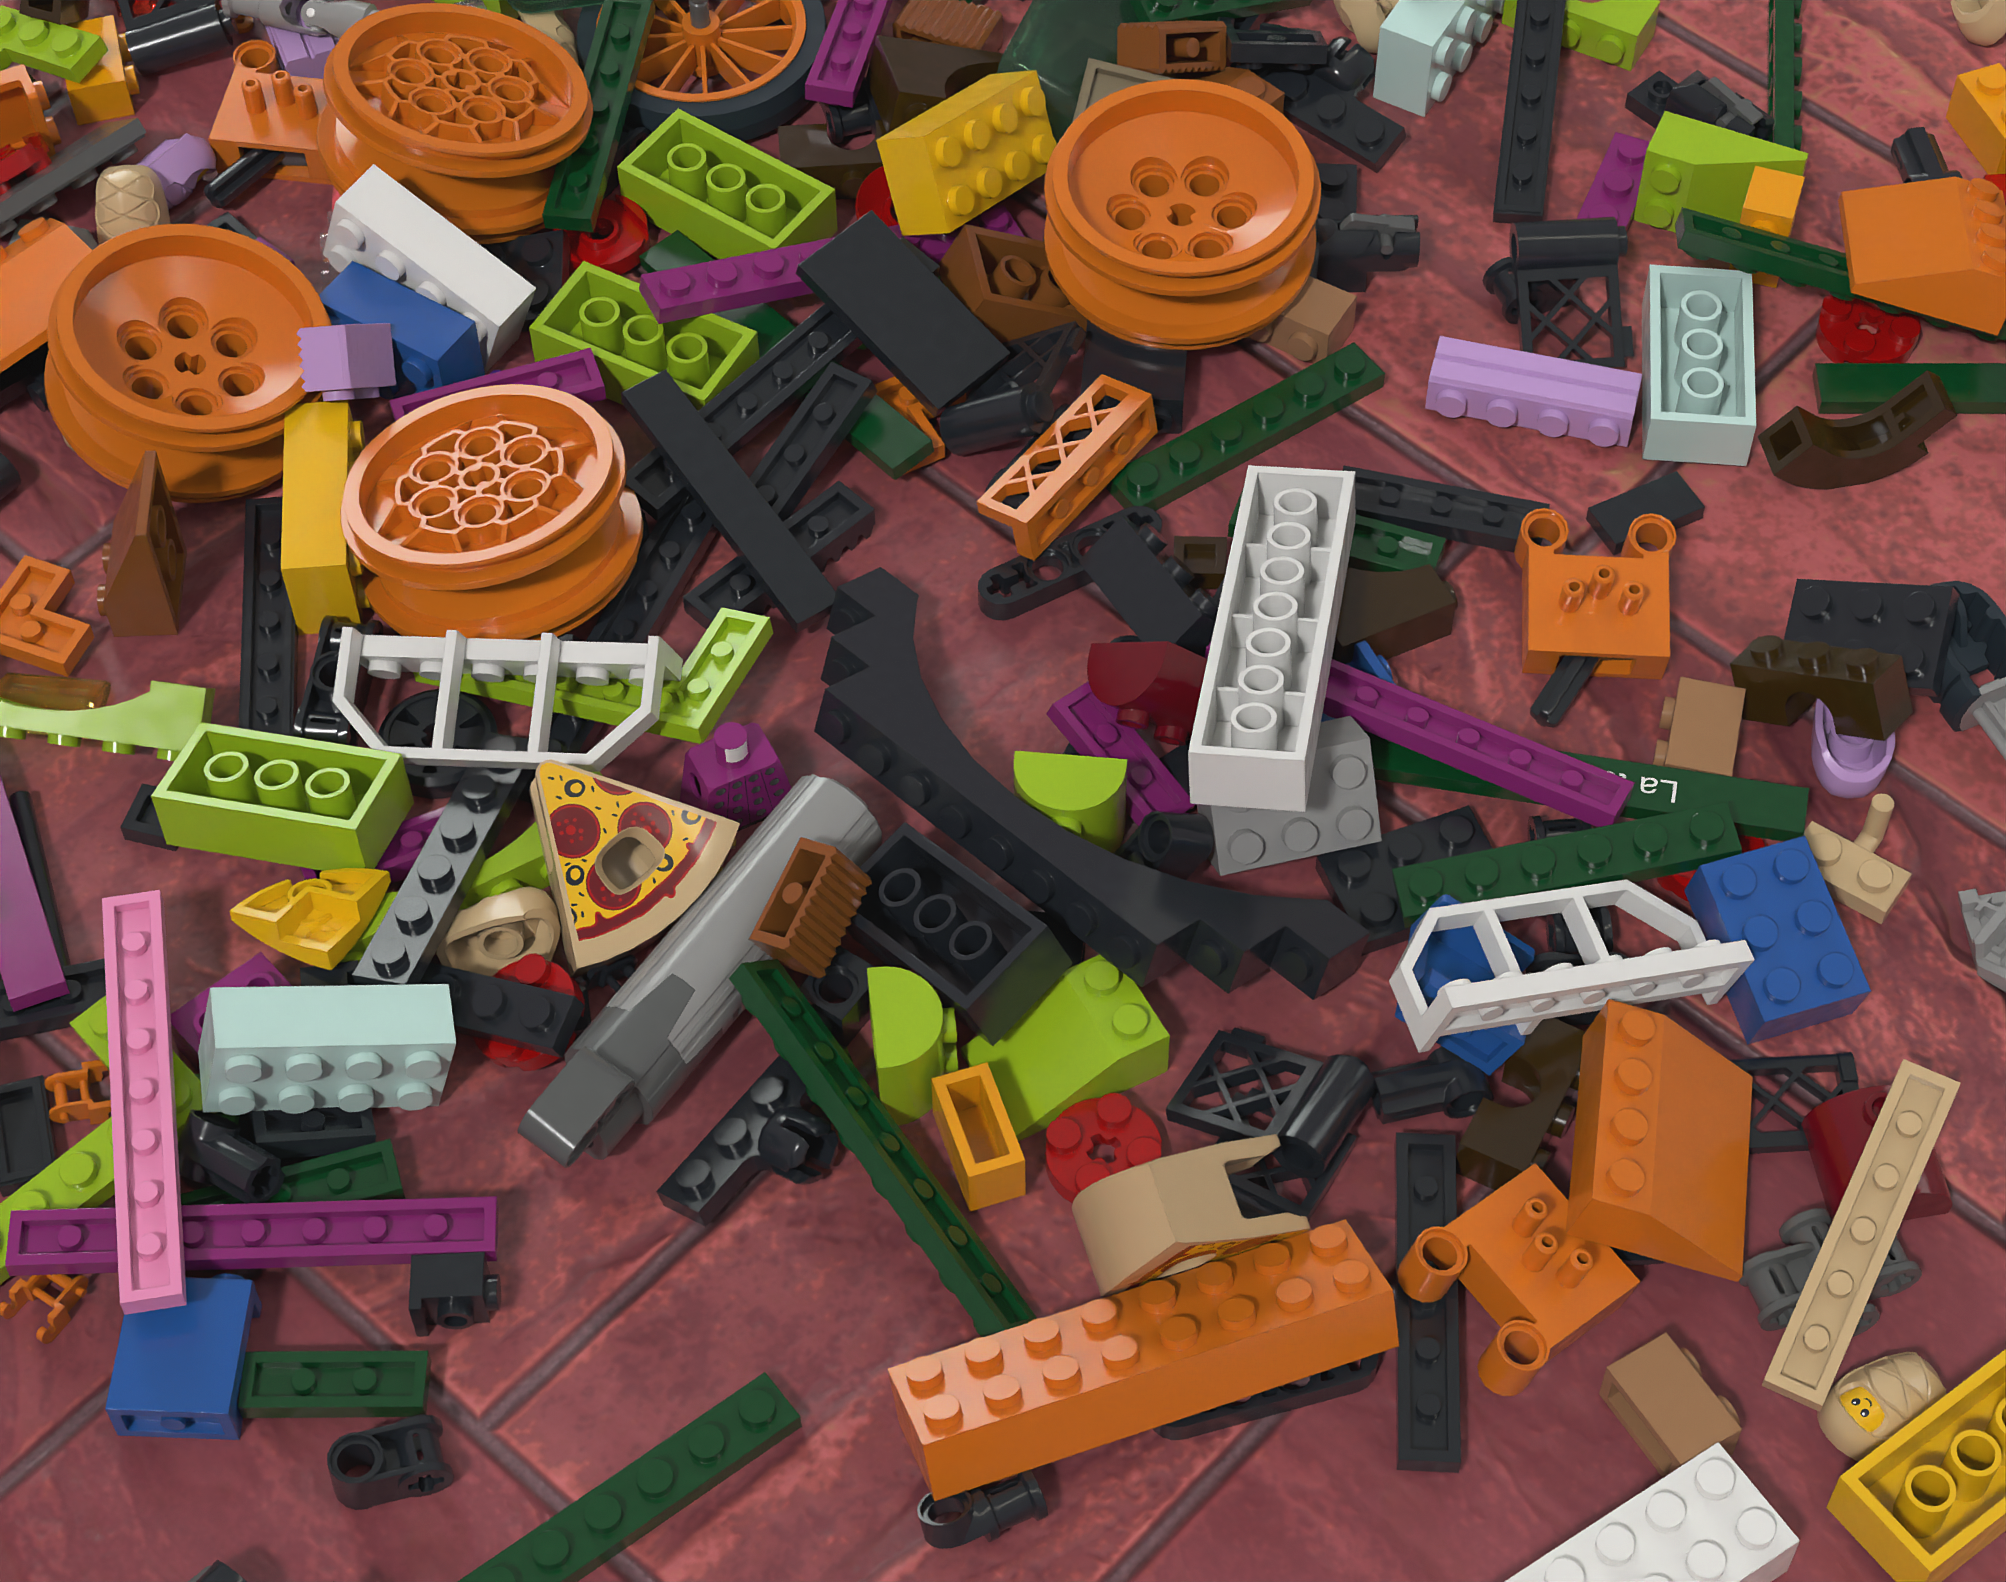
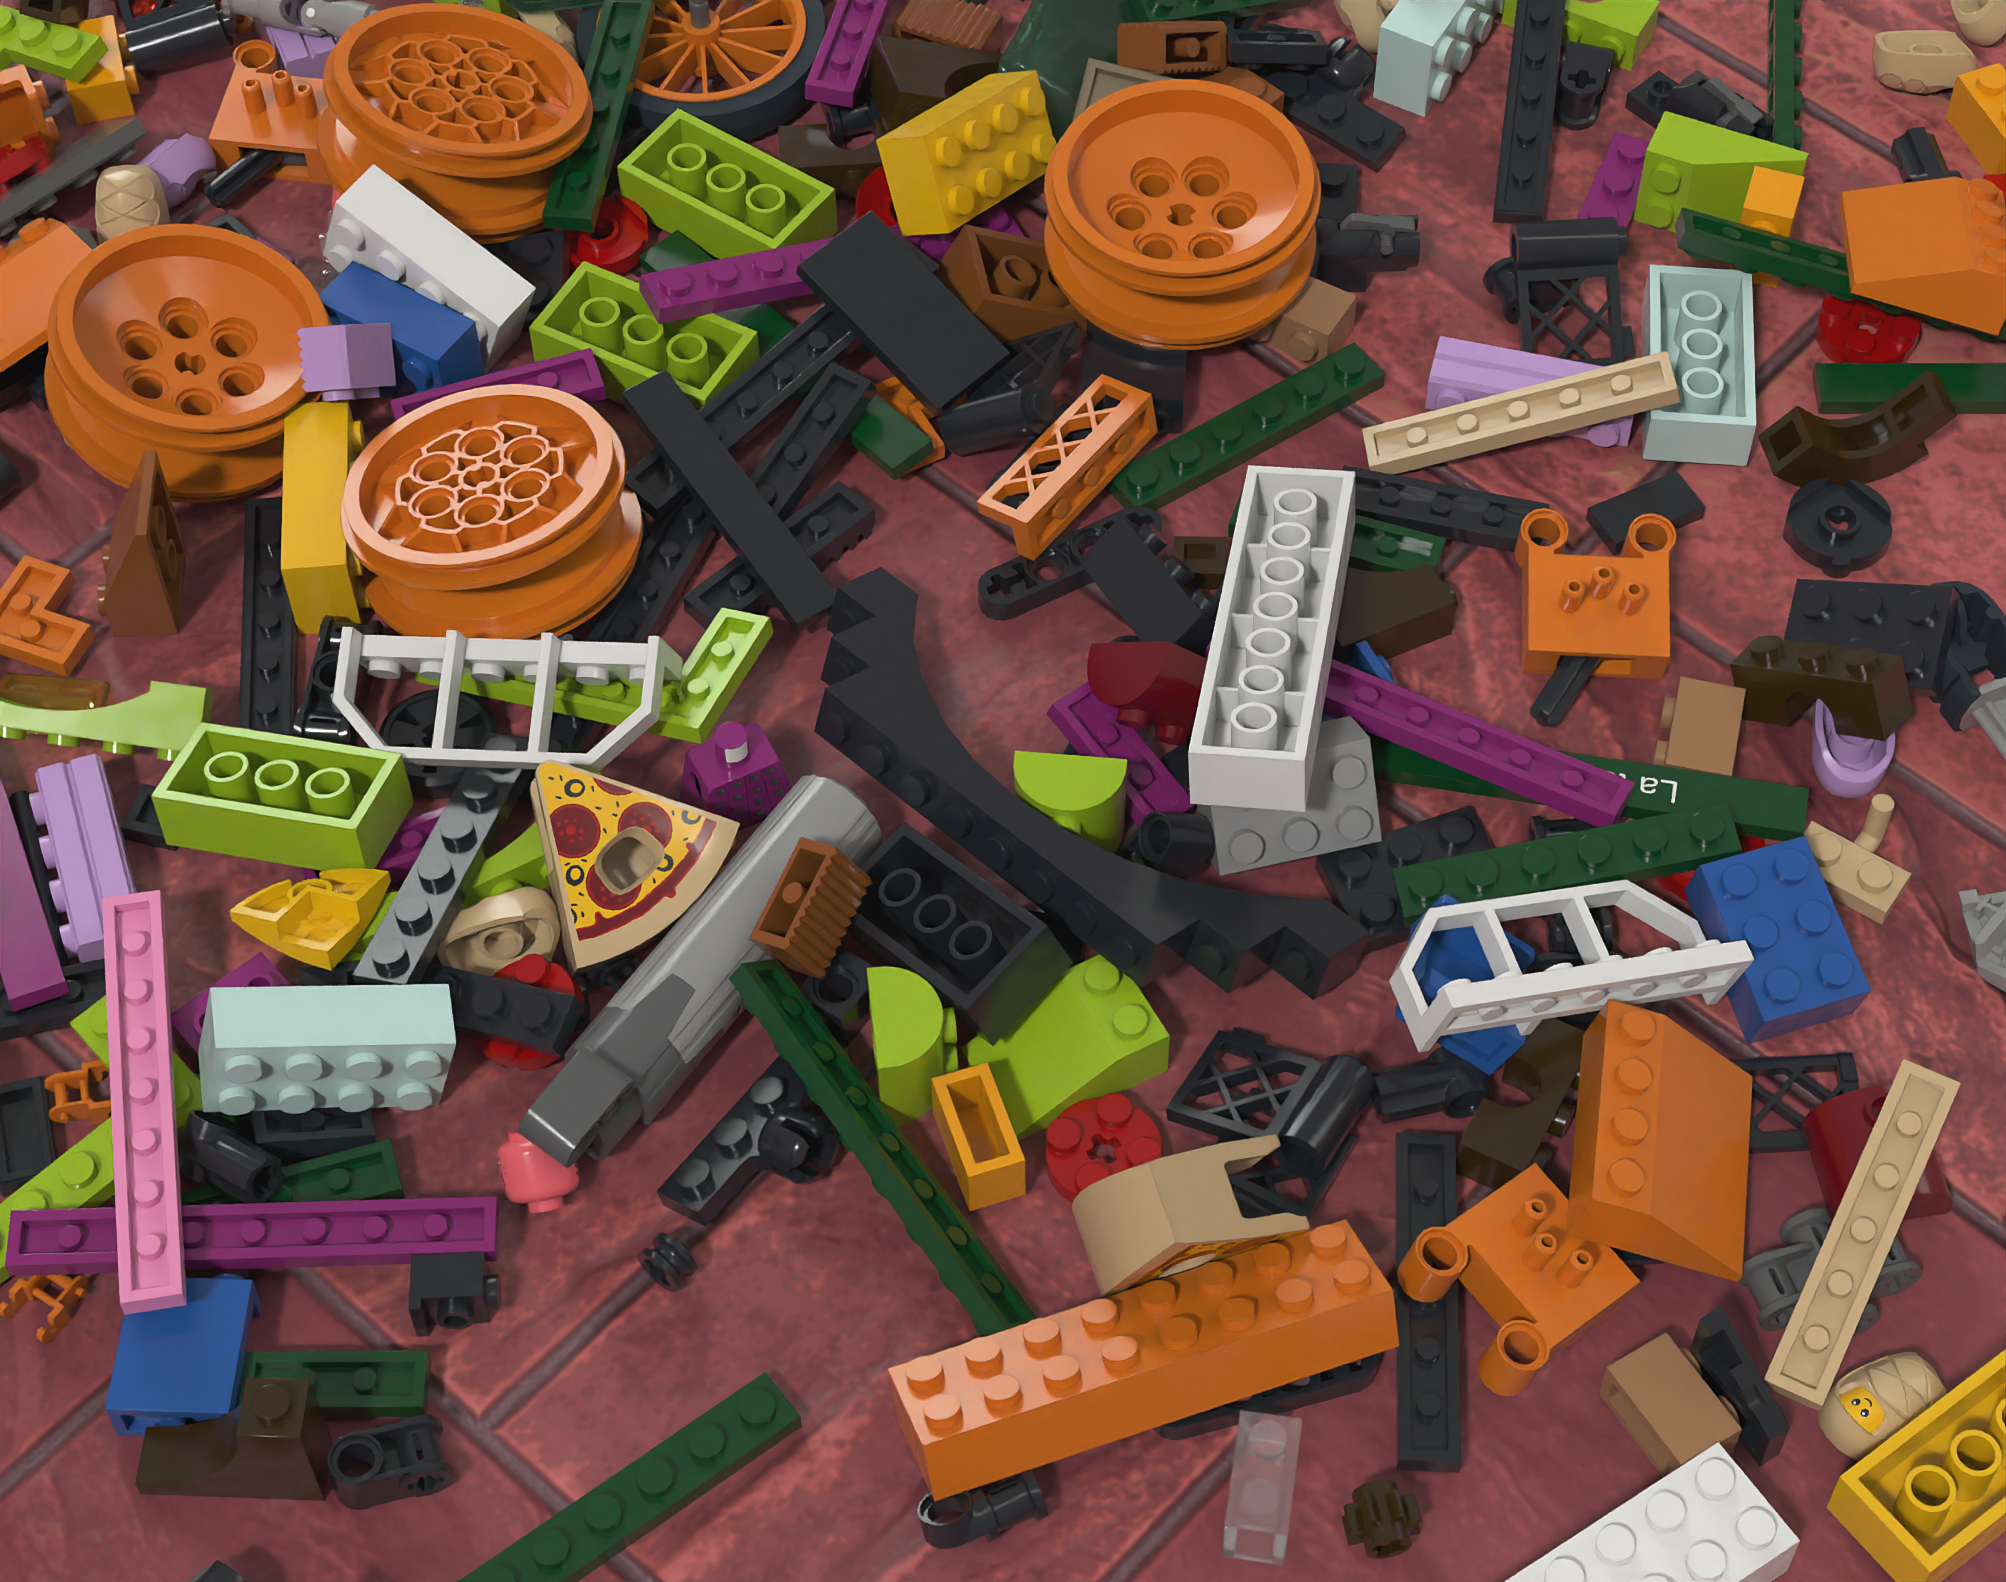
none -> lavender brick [29,753,137,963]
none -> dark brown arch [135,1377,333,1501]
none -> coral head [497,1128,580,1213]
none -> black bush [637,1232,698,1292]
none -> clear brick [1222,1410,1302,1565]
none -> dark brown gear [1342,1480,1422,1559]
none -> tan plate [1362,351,1680,475]
none -> black piece [1554,40,1615,130]
none -> black wing [1689,1307,1790,1467]
none -> black plate [1782,478,1892,579]
none -> tan piece [1872,30,1978,93]

